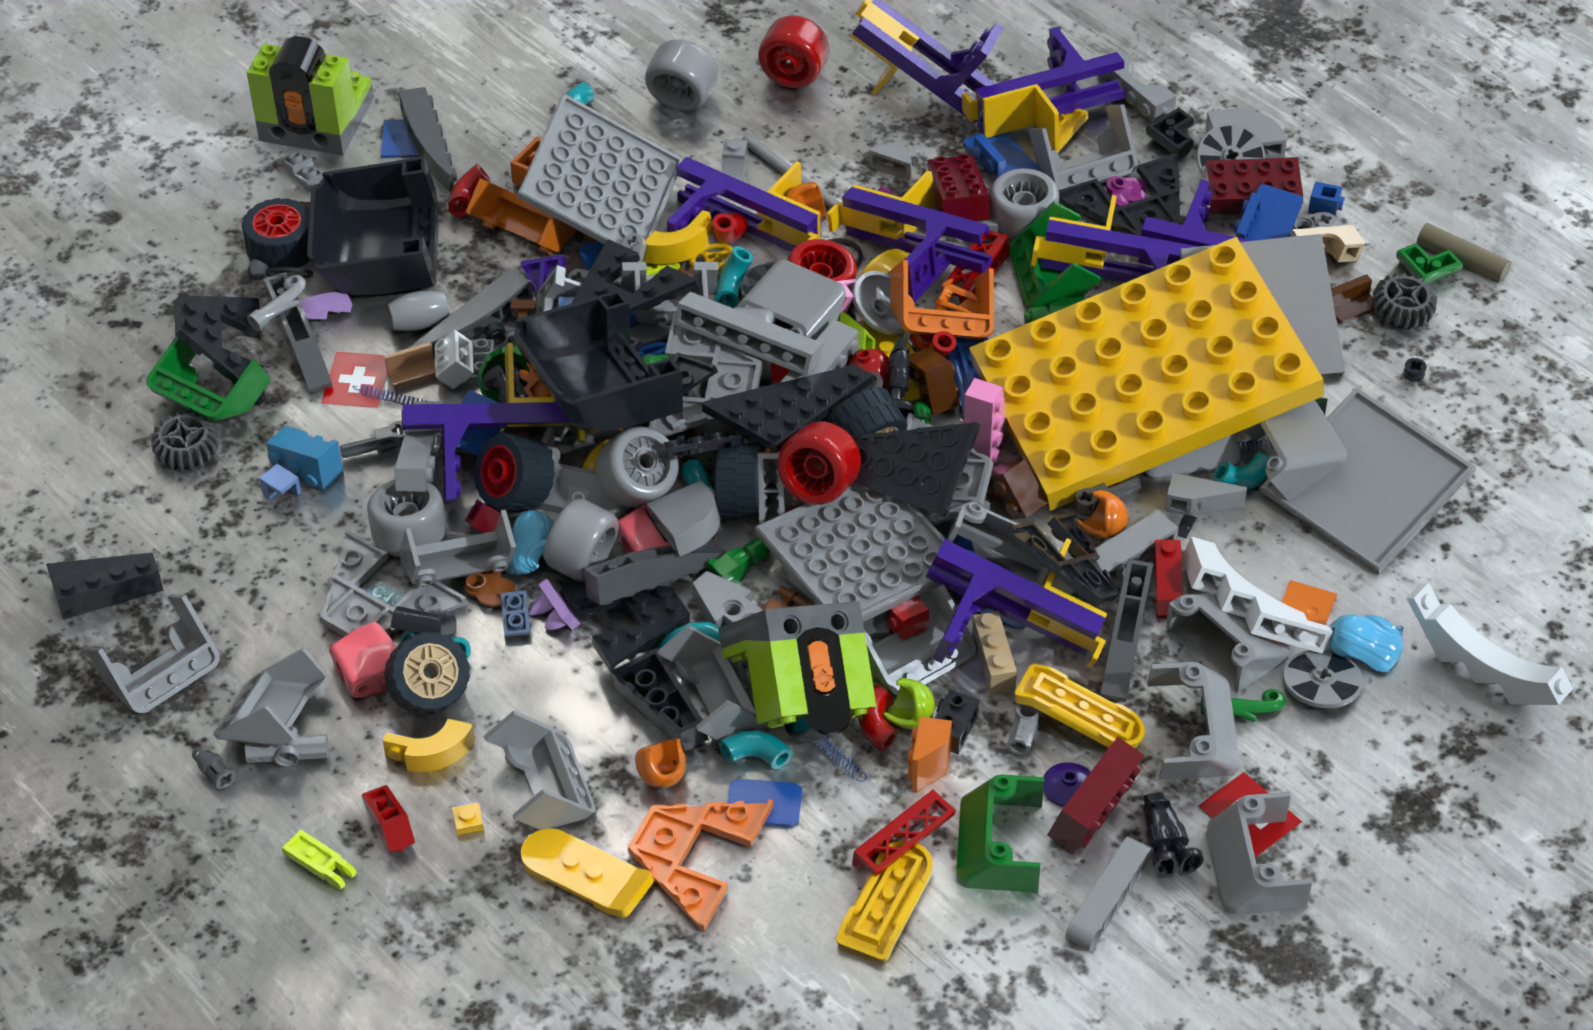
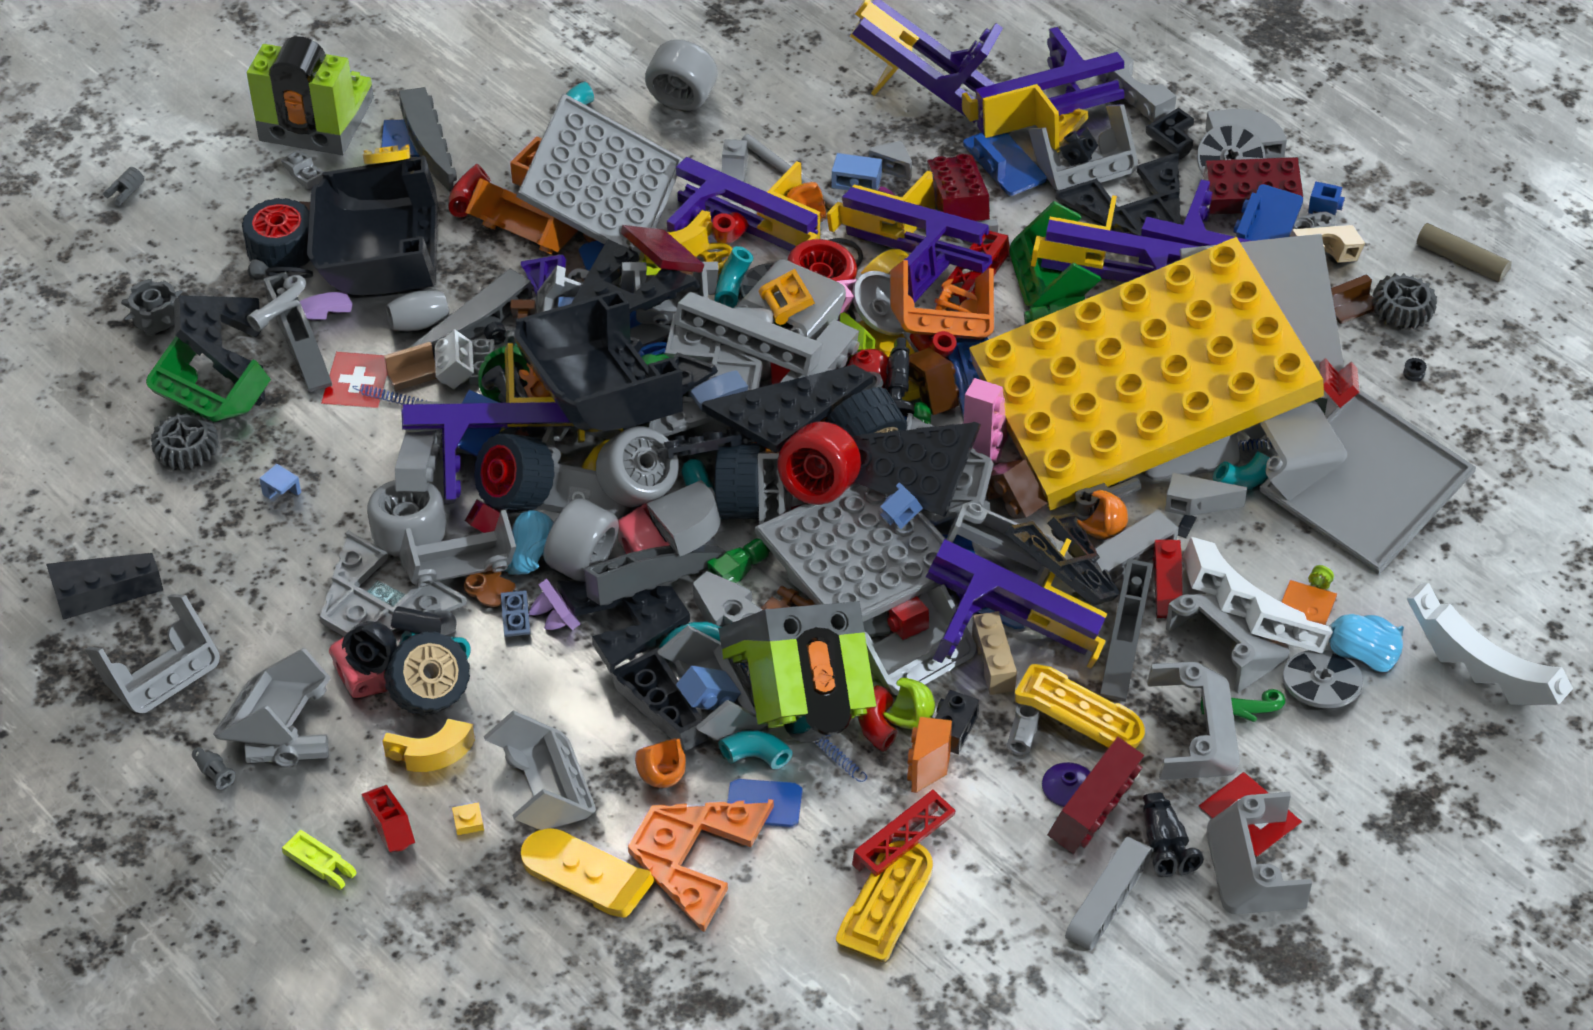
dark azure wedge [266,426,344,492] -> none
dark grey connector [340,421,406,458] -> none
red wheel [758,15,830,88] -> none
green windscreen [956,774,1044,893] -> none
light grey wheel [989,168,1059,240] -> none
magenta plate [1106,176,1147,207] -> none
green brick [1396,243,1463,283] -> none
none -> dark grey hinge [103,167,145,207]
none -> dark grey brick [121,279,183,335]
none -> black cylinder [342,621,397,675]
none -> yellow piece [363,144,411,164]
none -> dark red tile [620,225,705,273]
none -> medium blue brick [676,666,741,710]
none -> sand blue slope [690,370,748,410]
none -> light orange plate [759,269,815,325]
none -> medium blue brick [832,153,882,191]
none -> medium blue brick [880,482,923,529]
none -> black brick [1060,127,1099,166]
none -> lime bush [1308,565,1334,590]
none -> red fence [1320,358,1359,408]

